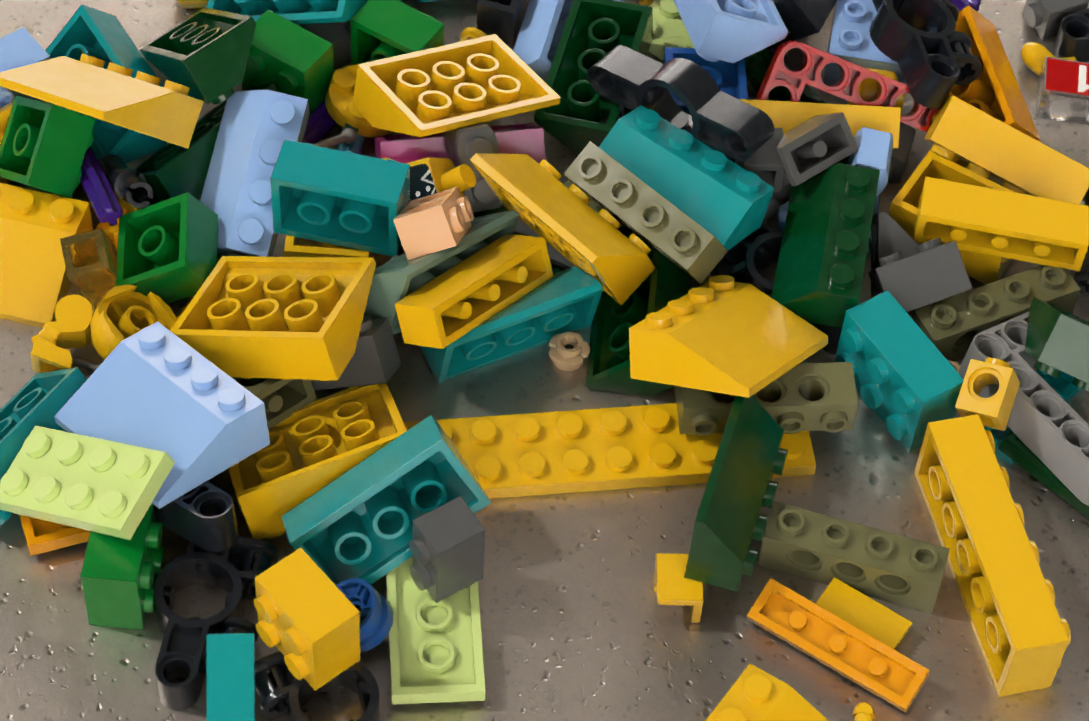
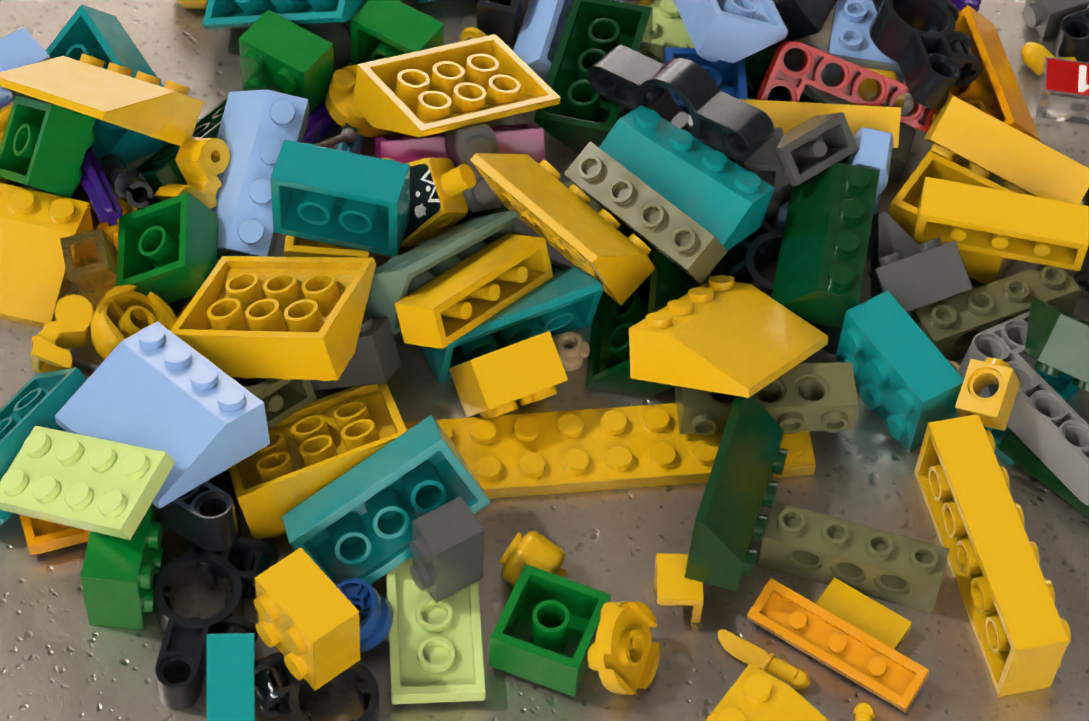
dark green slope [139,7,256,105] -> none
light nougat brick [393,186,474,260] -> none
none -> yellow leg [154,137,230,209]
none -> yellow brick [449,331,568,419]
none -> green brick [489,564,611,697]
none -> yellow head [498,531,568,586]
none -> yellow plate [587,601,660,695]
none -> yellow piece [718,629,811,690]

